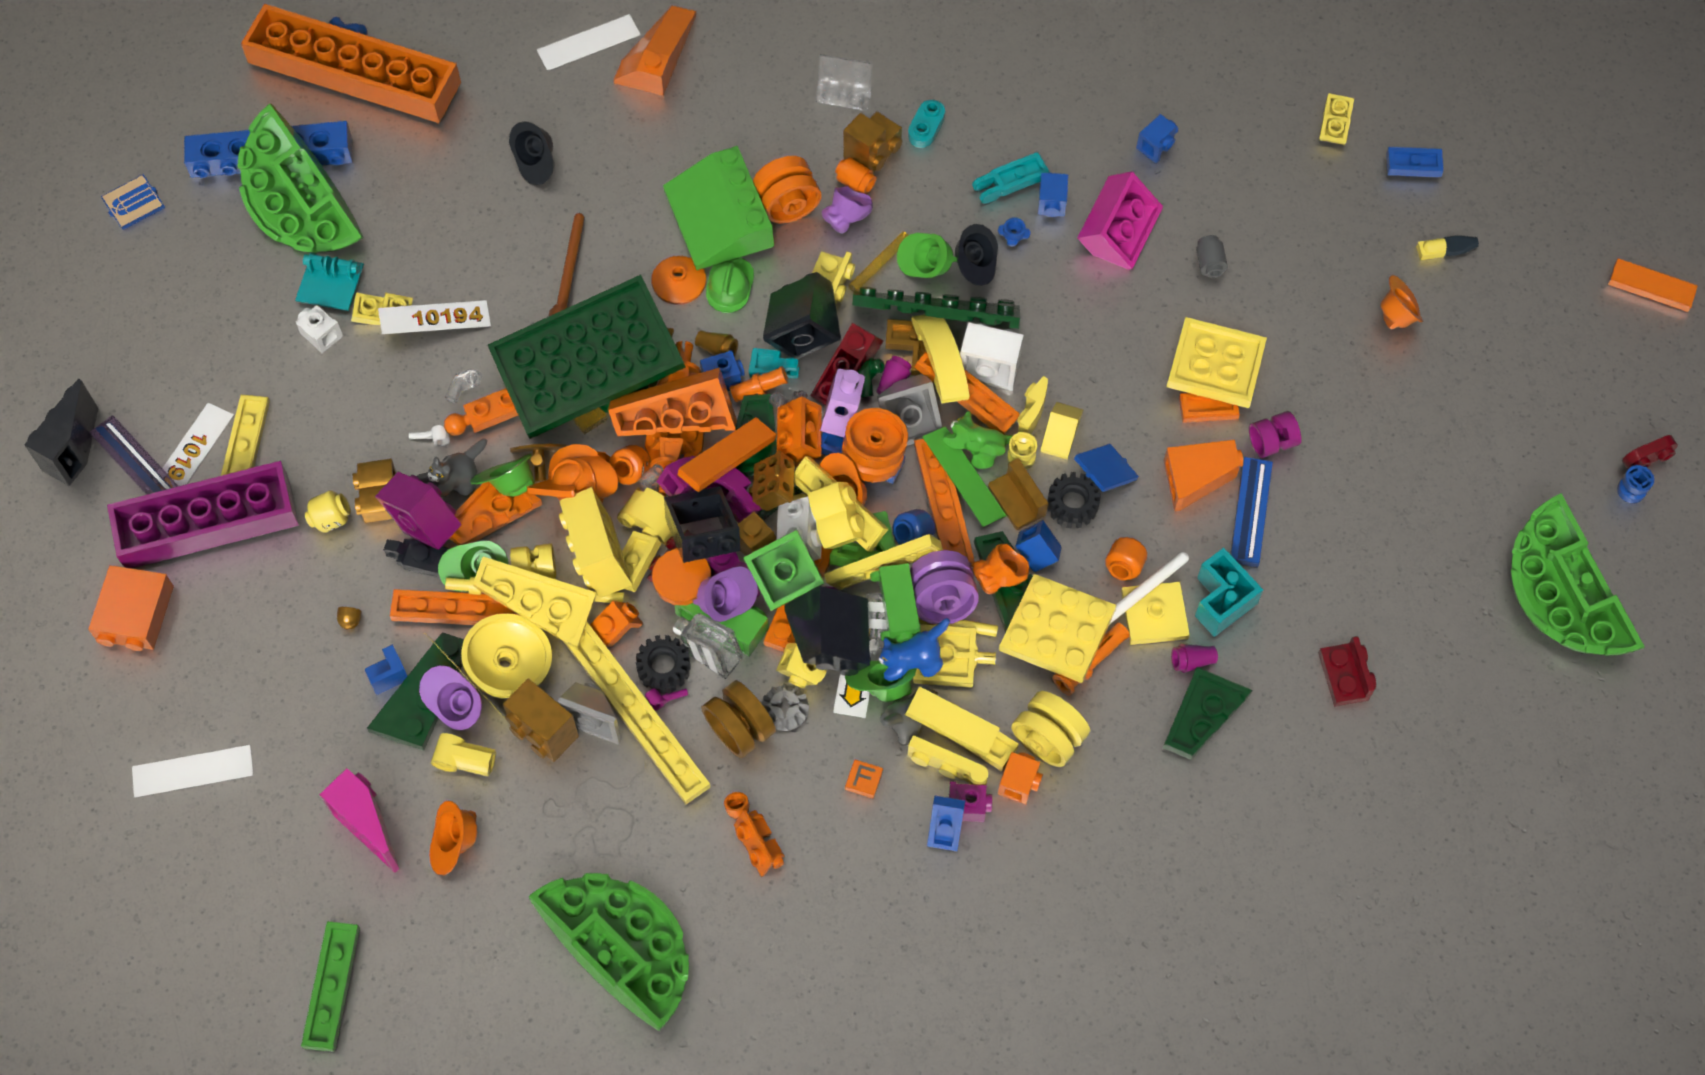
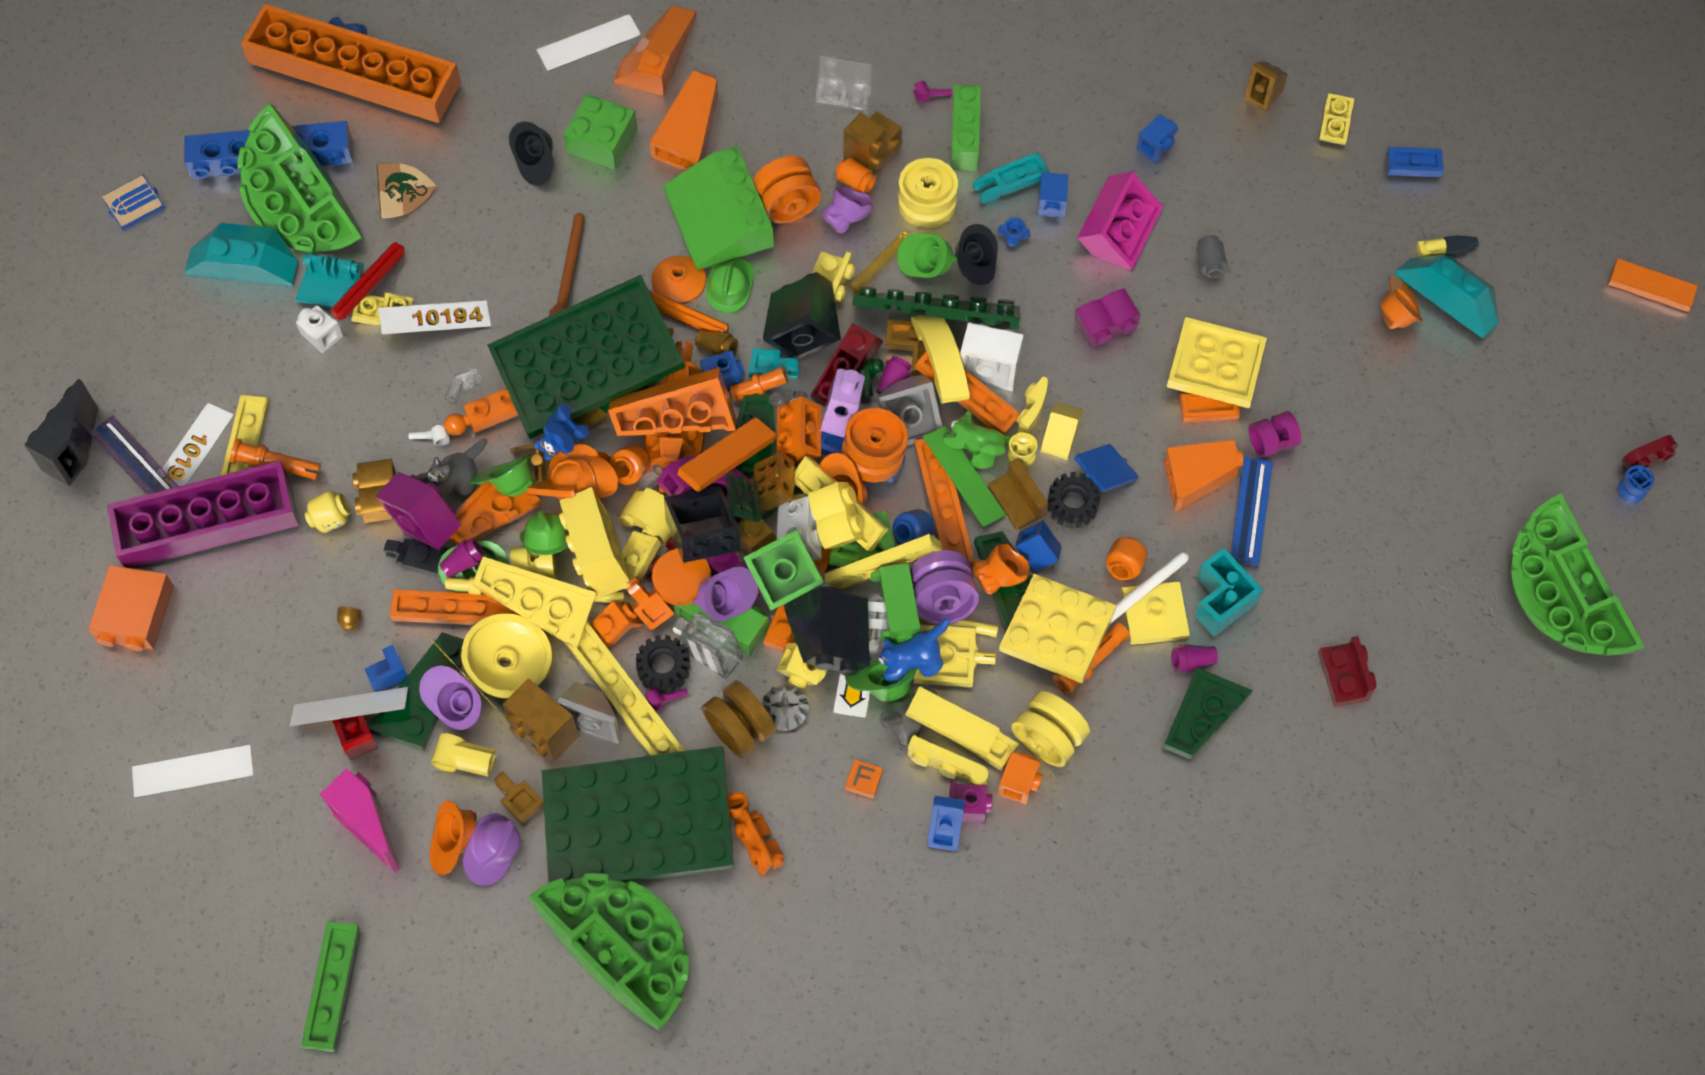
teal plate [908,100,945,148] -> none
none -> teal wedge [184,223,299,287]
none -> orange pin [230,438,321,481]
none -> white sticker [290,687,408,726]
none -> red axle [331,242,405,320]
none -> red slope [332,715,378,760]
none -> shield [376,163,436,219]
none -> magenta cone [439,538,485,578]
none -> medium lavender piece [462,813,521,886]
none -> pearl gold plate [493,771,544,825]
none -> bright green piece [520,510,569,555]
none -> blue animal [534,404,590,460]
none -> dark green plate [541,746,735,883]
none -> bright green brick [563,93,638,170]
none -> orange plate [626,576,675,631]
none -> orange axle [648,289,729,334]
none -> orange slope [649,70,718,171]
none -> clear green tile [725,472,763,522]
none -> light yellow wheel [898,158,959,229]
none -> magenta hand [913,81,952,102]
none -> bright green brick [951,85,981,171]
none -> magenta brick [1074,288,1140,345]
none -> pearl gold slope [1244,61,1288,111]
none -> teal wedge [1394,255,1498,339]

